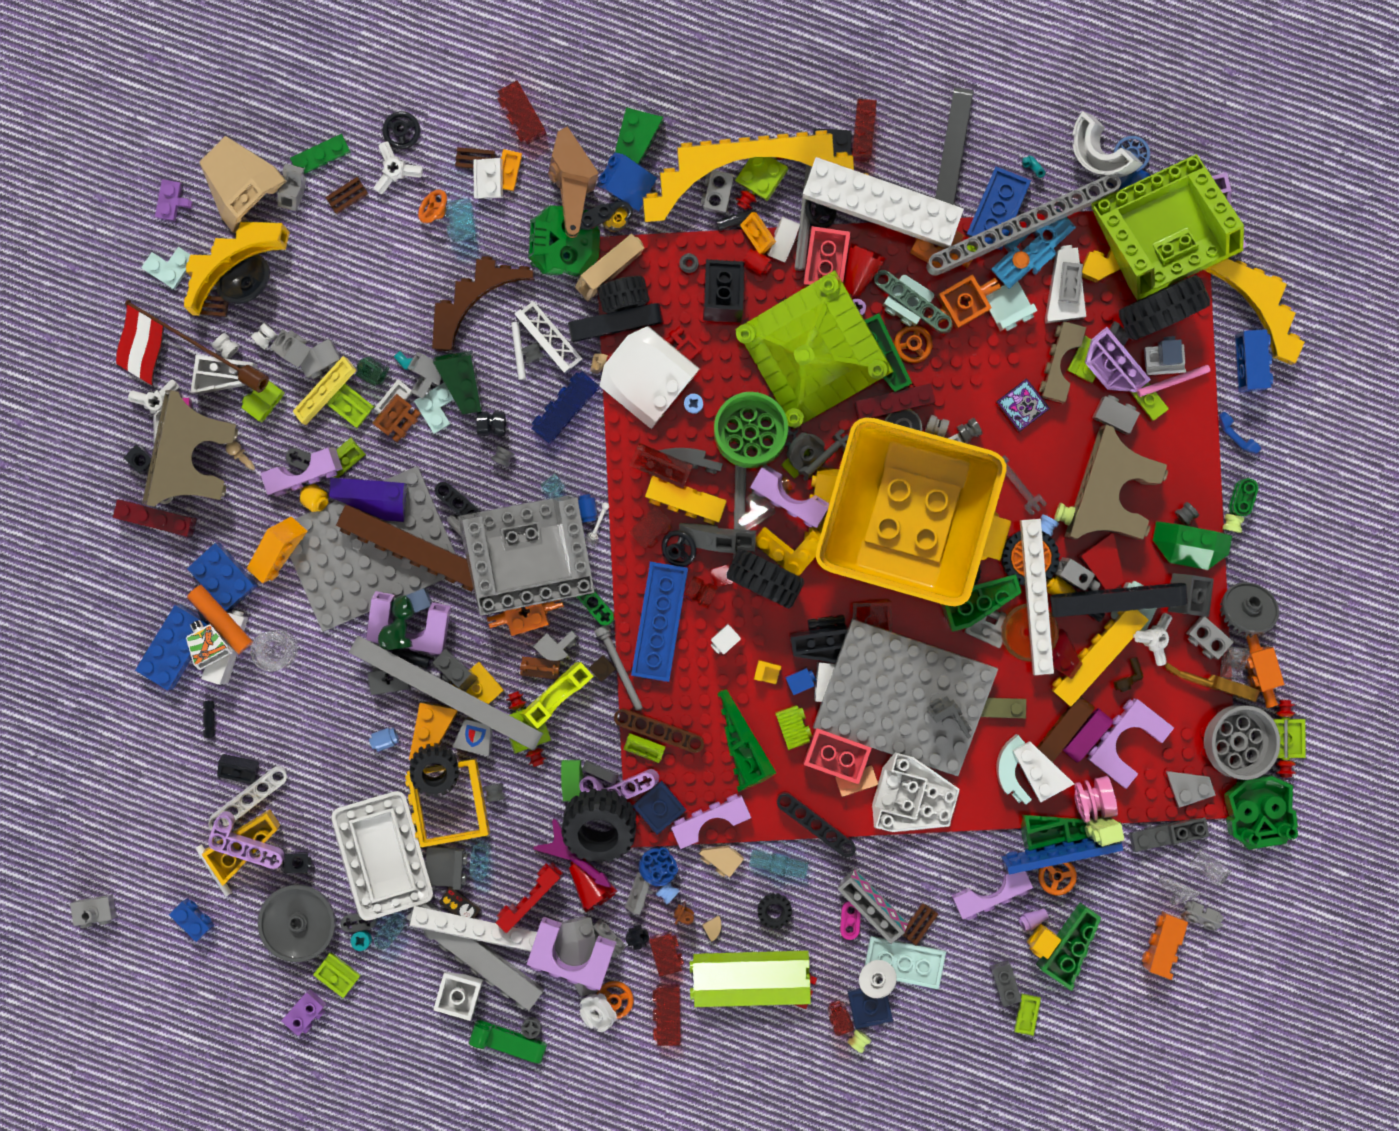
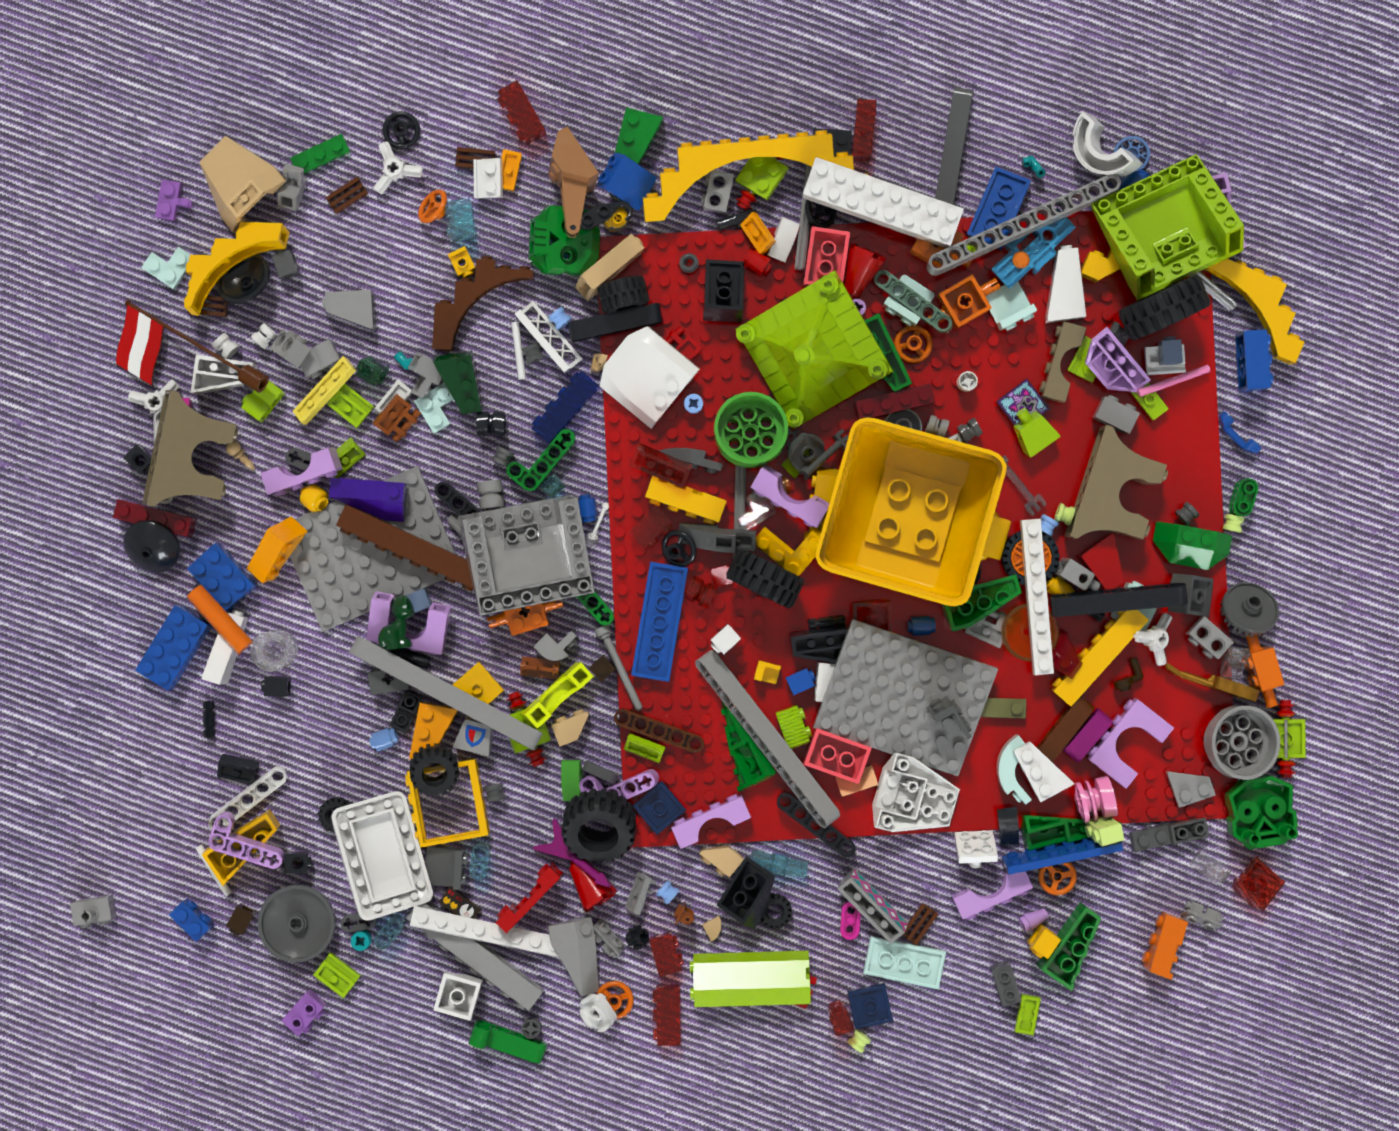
torso [186,620,232,670] -> none
dark grey brick [432,649,478,692] -> none
lavender arch [527,917,616,990] -> none
blue tile [639,848,678,886] -> none
white dish [859,960,897,998] -> none
light grey plate [1058,262,1083,303] -> none
clear slope [1158,874,1200,905] -> none
none -> black dish [124,520,180,573]
none -> dark brown brick [226,903,258,935]
none -> black brick [261,676,291,697]
none -> dark grey brick [272,249,301,280]
none -> black tyre [318,797,350,833]
none -> light grey slope [322,290,376,330]
none -> black slope [389,690,423,734]
none -> yellow brick [447,246,476,278]
none -> light grey wheel [477,480,505,509]
none -> green beam [506,429,576,492]
none -> light blue wheel [548,307,572,330]
none -> tan slope [551,709,590,747]
none -> light grey beam [695,650,840,828]
none -> black slope [716,856,776,929]
none -> blue brick [907,616,936,636]
none -> white plate [954,830,998,868]
none -> white wheel [957,371,978,392]
none -> black slope [997,807,1019,846]
none -> lime torso [1014,408,1061,458]
none -> light grey axle [1189,271,1237,310]
none -> clear red slope [1232,856,1285,911]

